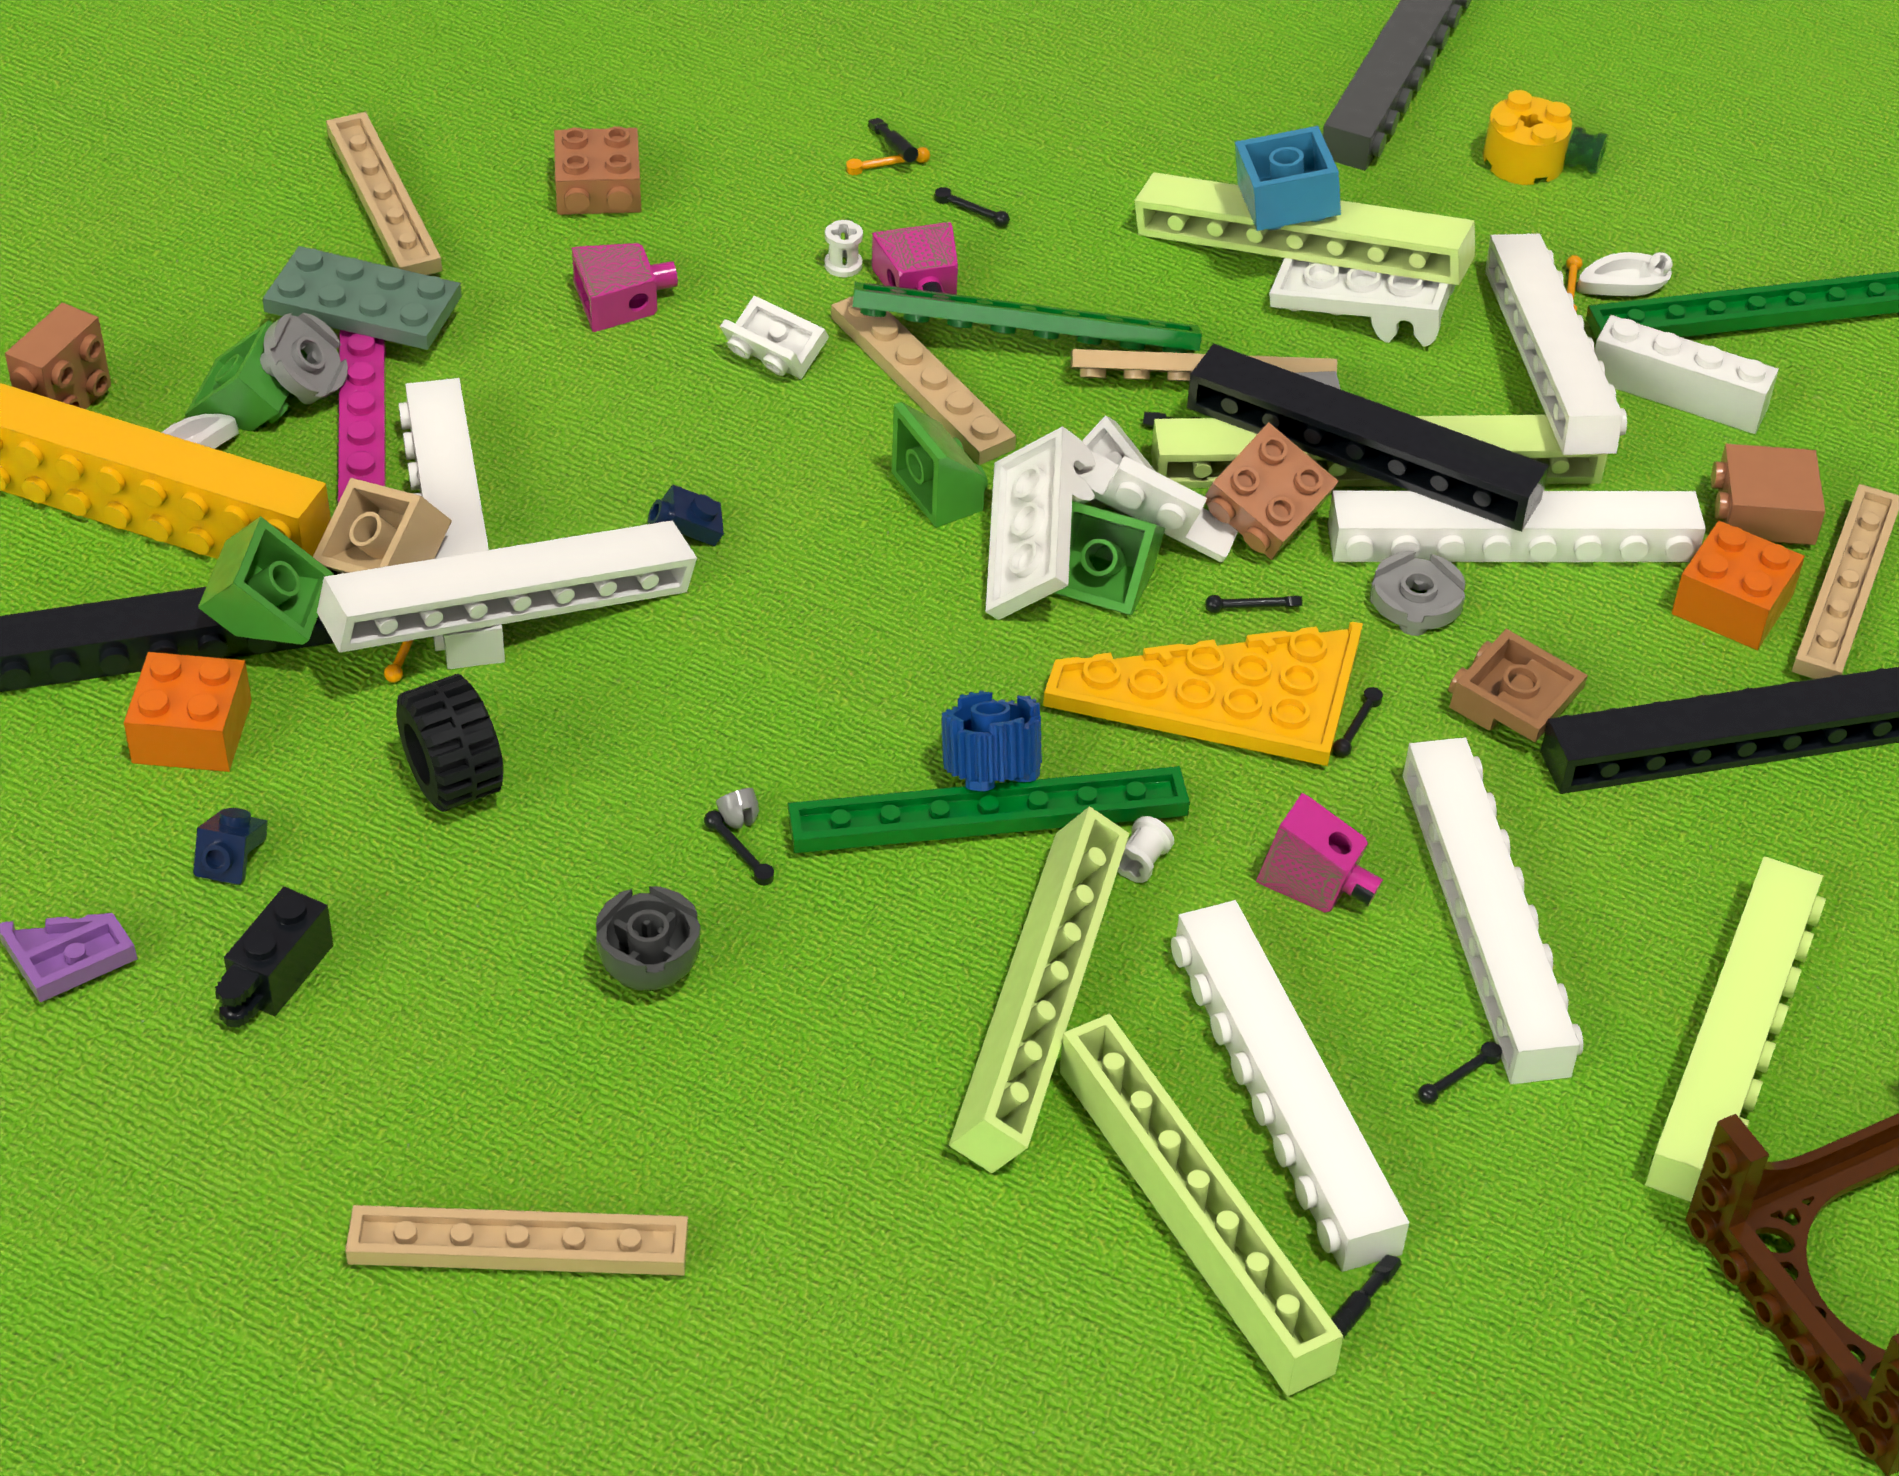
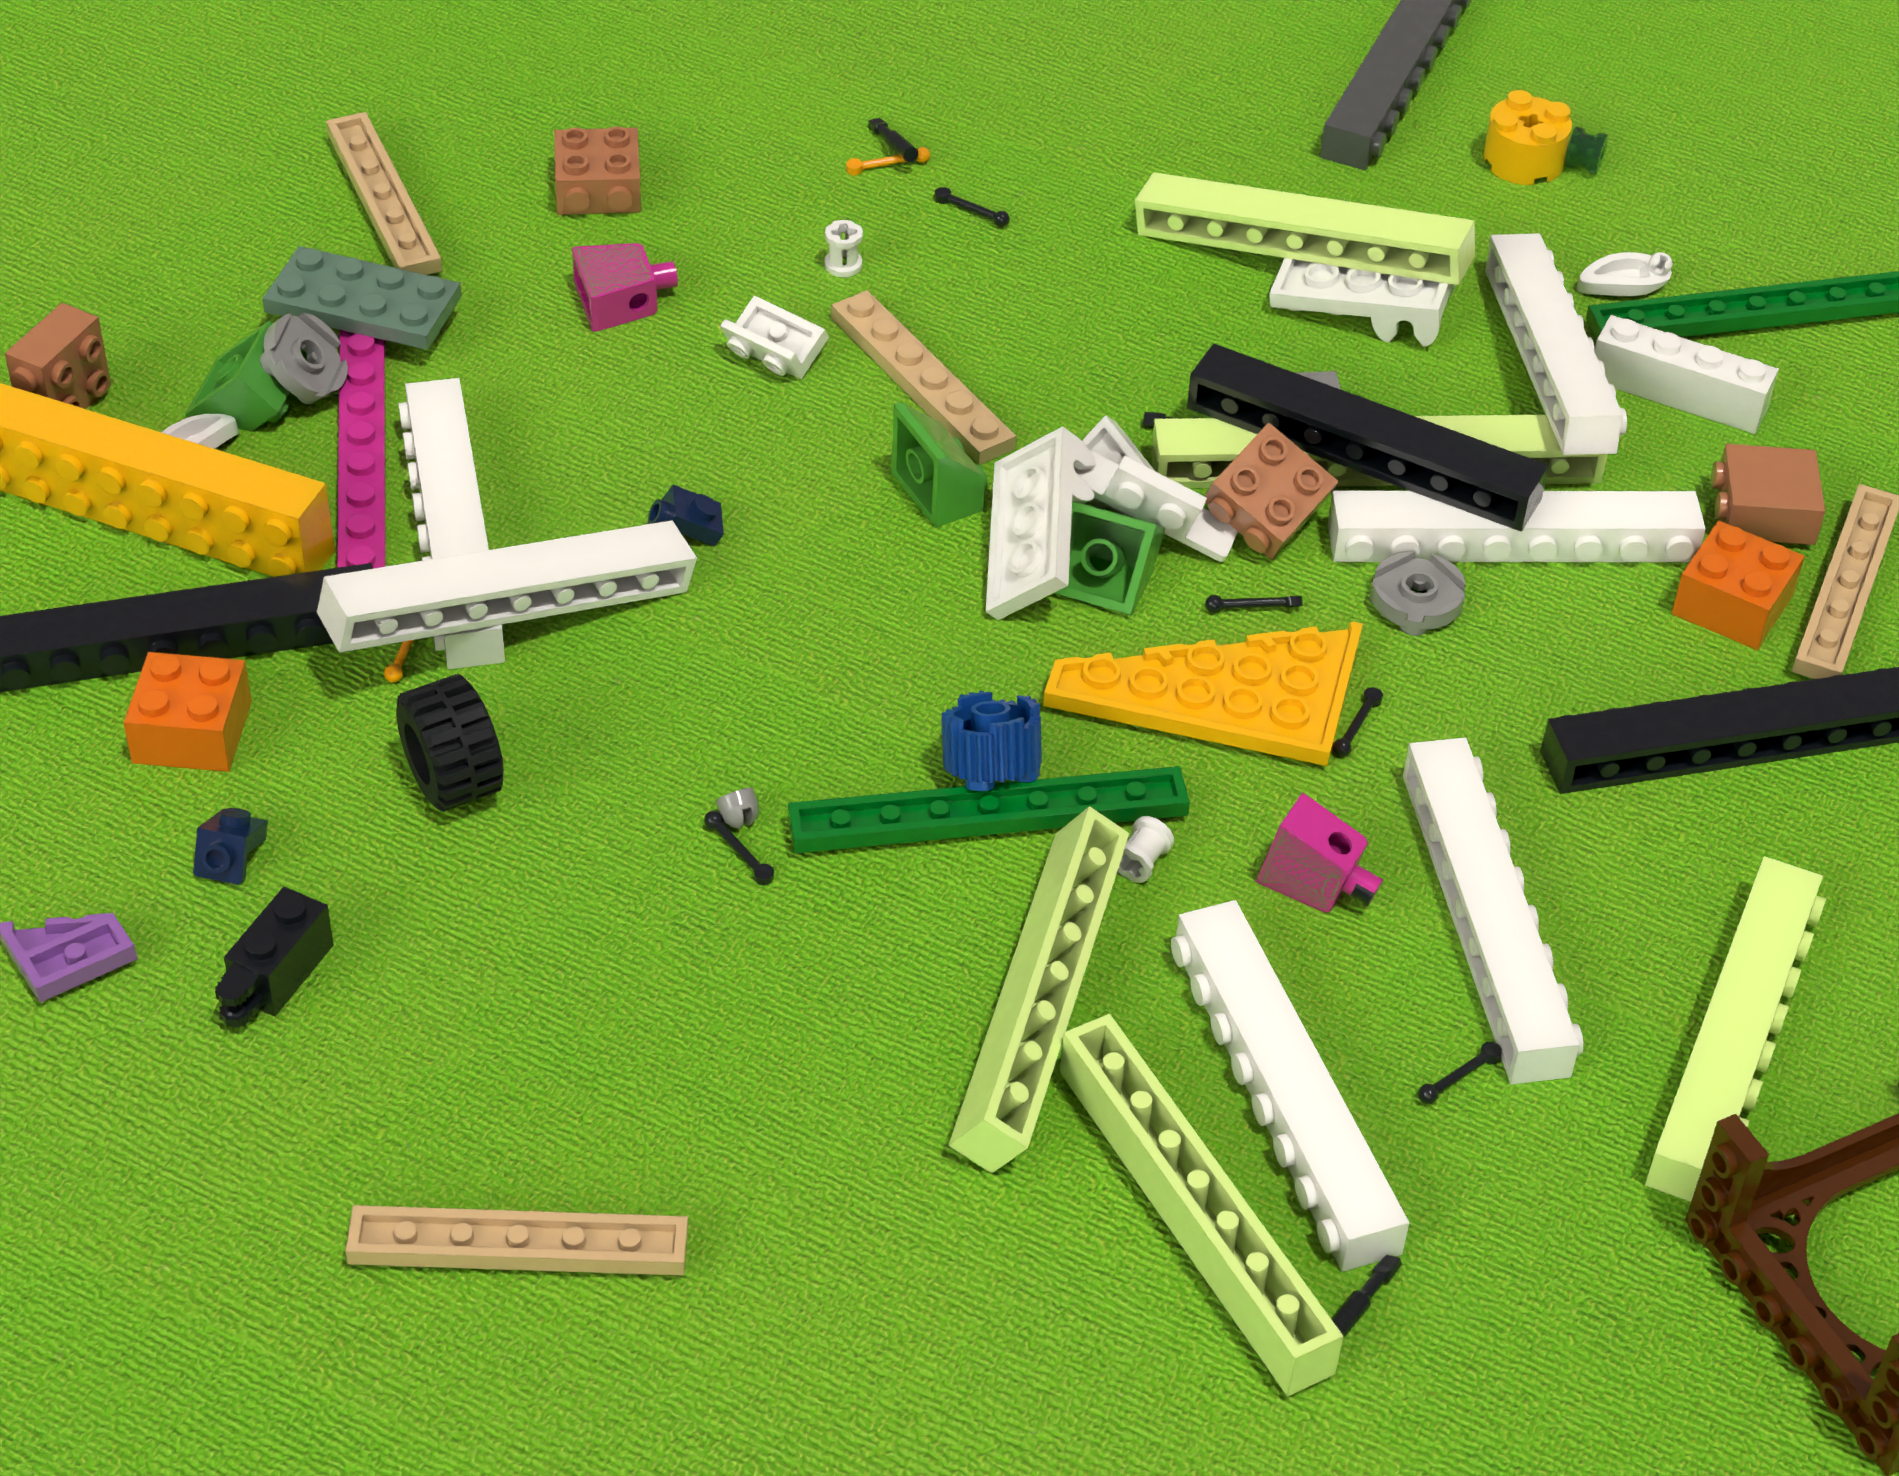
bright green slope [198,516,334,645] -> none
tan slope [313,478,452,573] -> none
dark grey cylinder [596,886,701,991] -> none
green plate [852,282,1202,353] -> none
dark pink torso [872,222,958,294] -> none
tan plate [1070,349,1337,381] -> none
dark azure brick [1235,126,1341,231] -> none
medium nougat plate [1448,629,1588,742] -> none
light orange hinge [1566,255,1583,313] -> none

